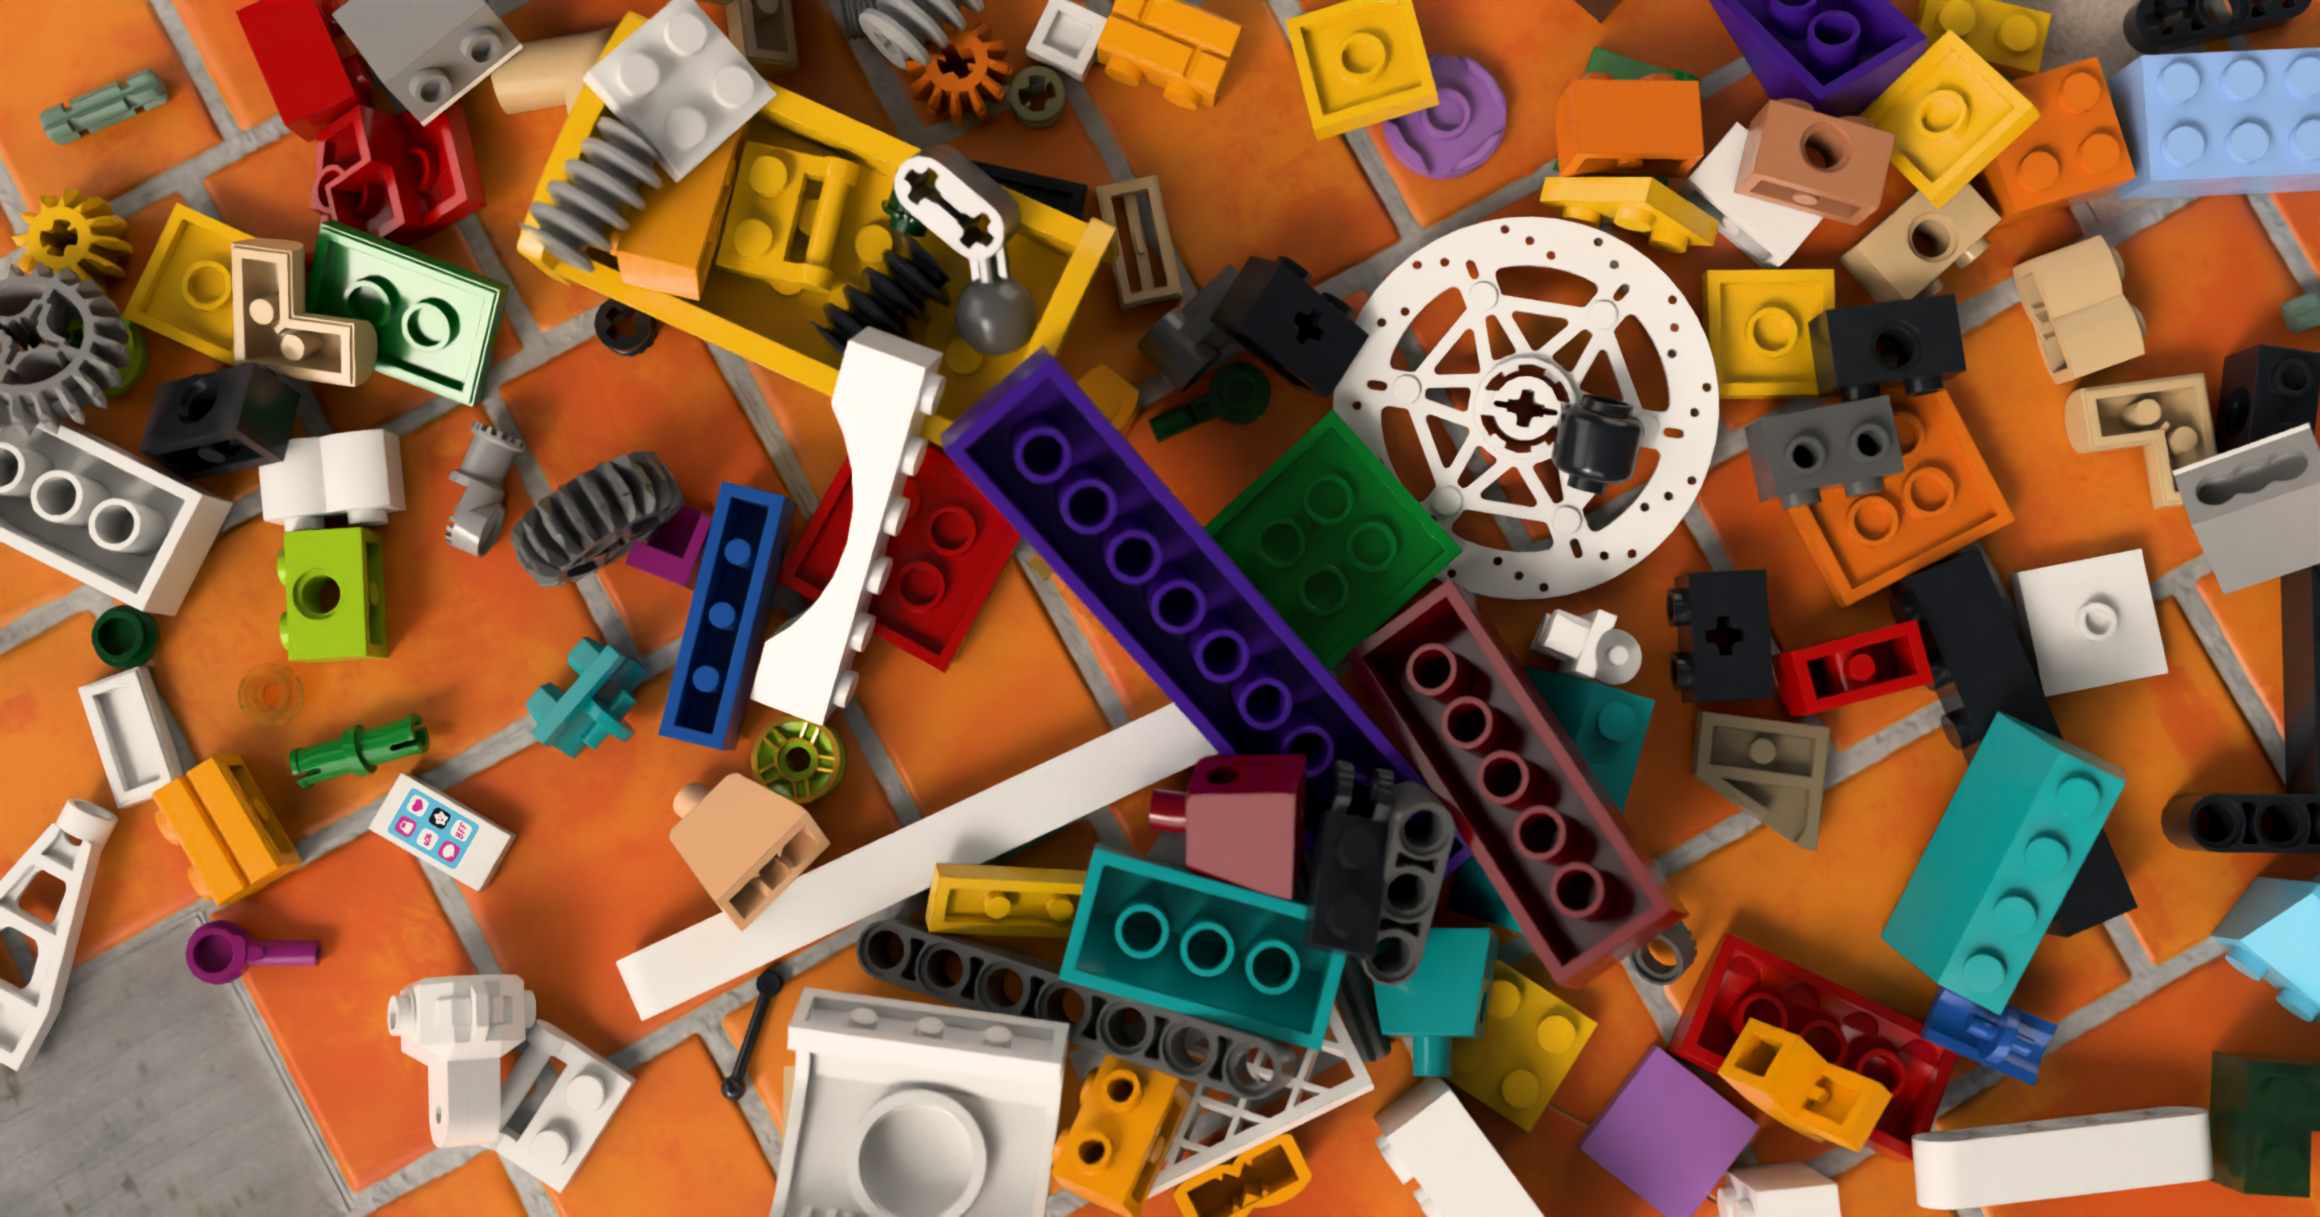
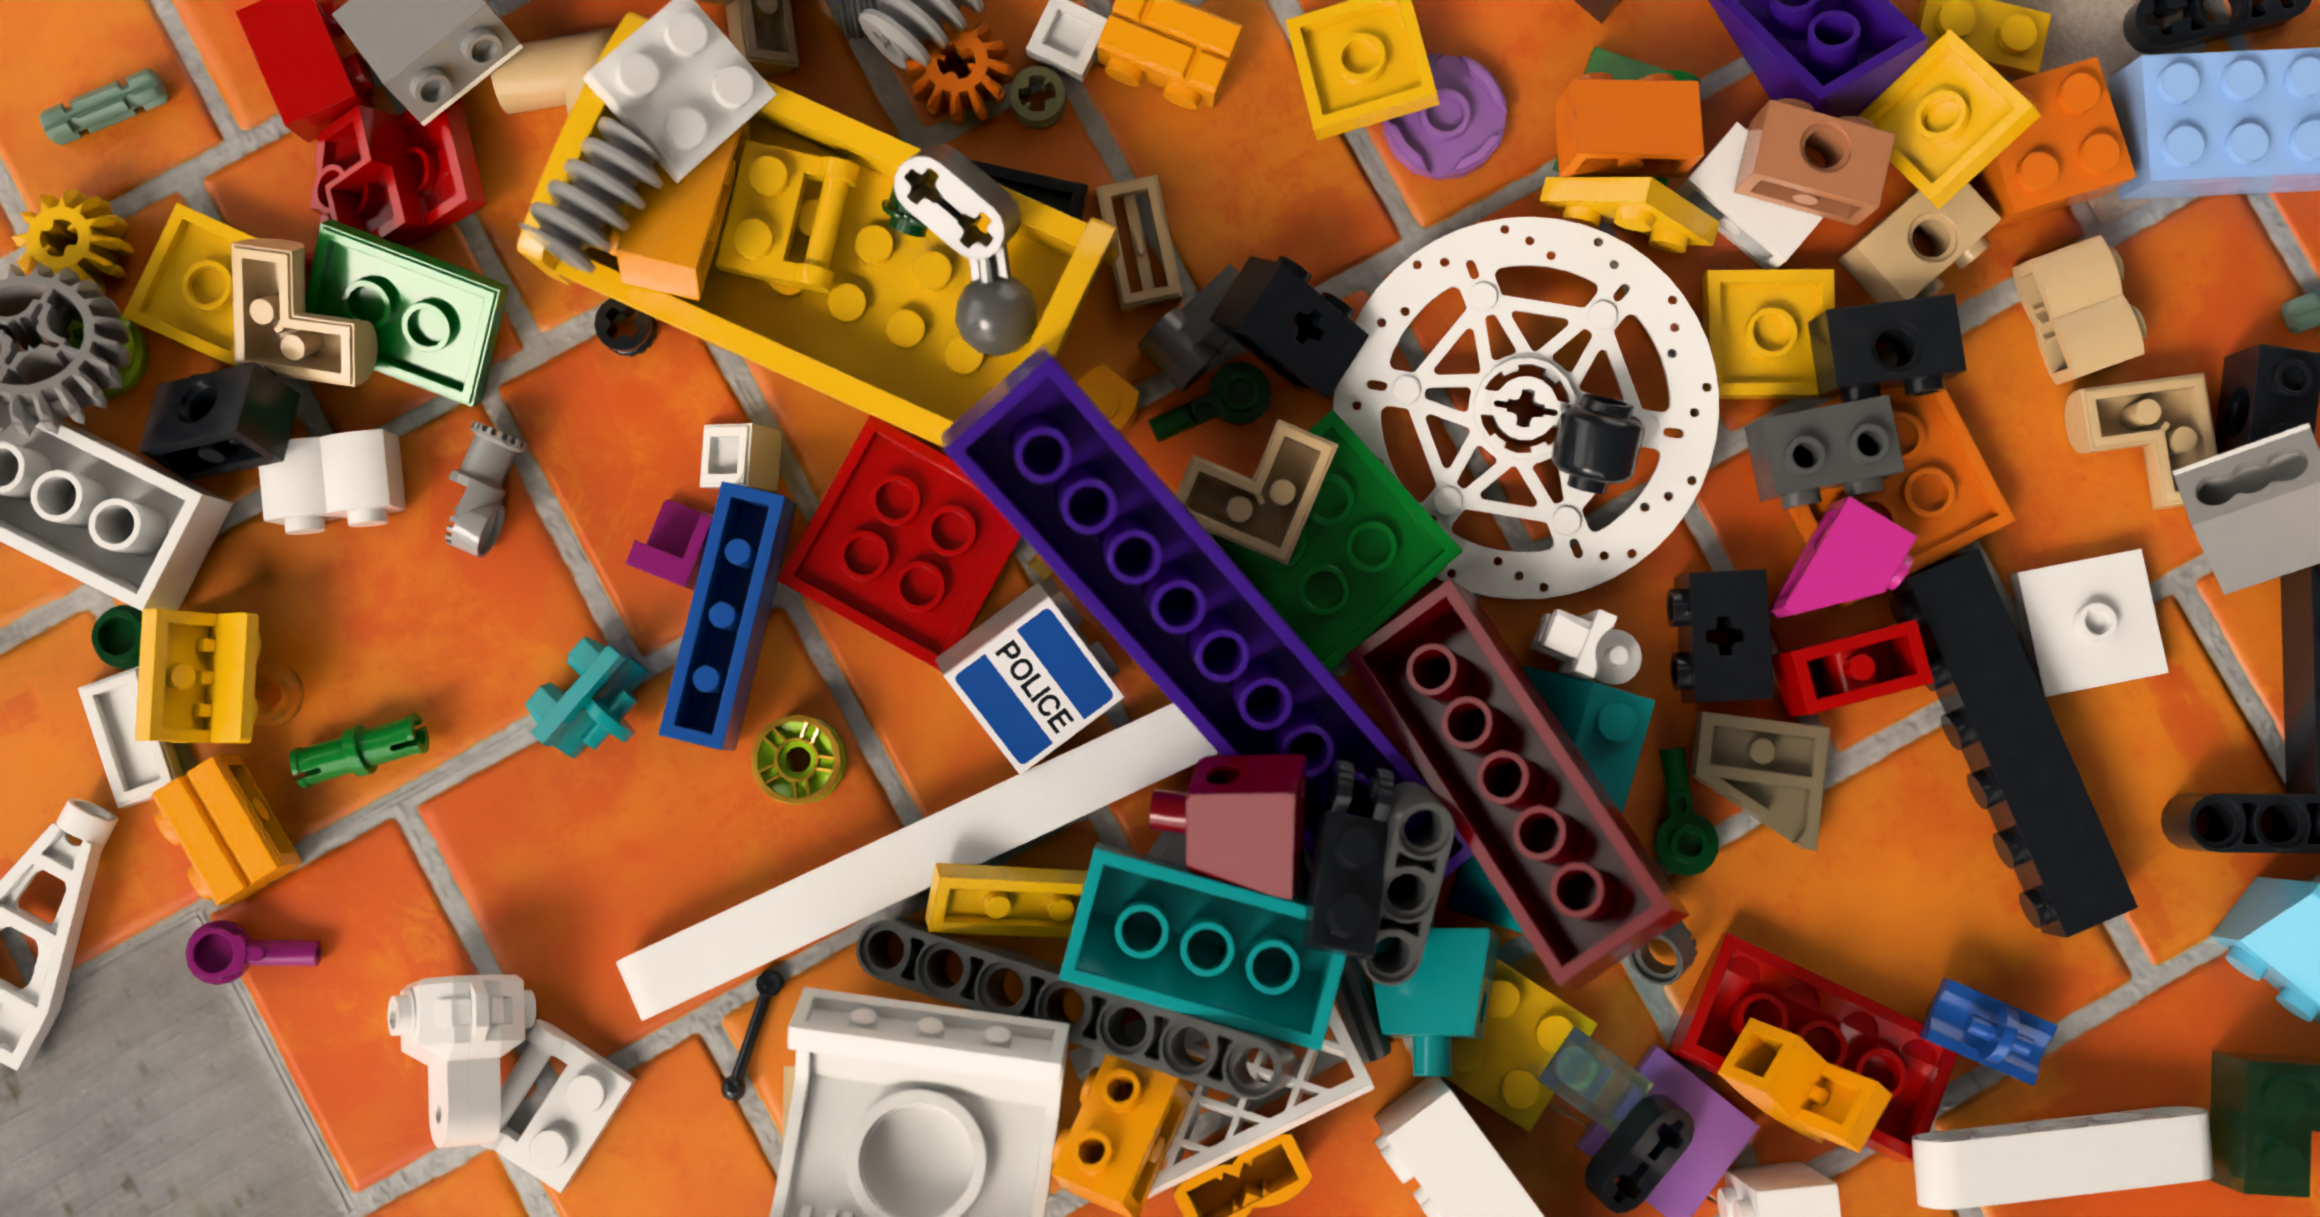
lime brick [277,527,388,663] -> none
tile [368,772,517,892] -> none
dark grey gear [509,451,685,587] -> none
light nougat torso [669,773,831,932] -> none
white arch [750,326,946,726] -> none
black piece [809,232,952,359] -> none
teal slope [1880,710,2127,1015] -> none
none -> yellow bracket [135,608,261,743]
none -> white slope [700,423,782,492]
none -> piece [935,582,1124,775]
none -> tan brick [1176,419,1339,565]
none -> clear light blue brick [1537,1026,1655,1133]
none -> black beam [1585,1094,1694,1213]
none -> dark green plate [1654,747,1719,876]
none -> dark pink slope [1769,496,1917,619]

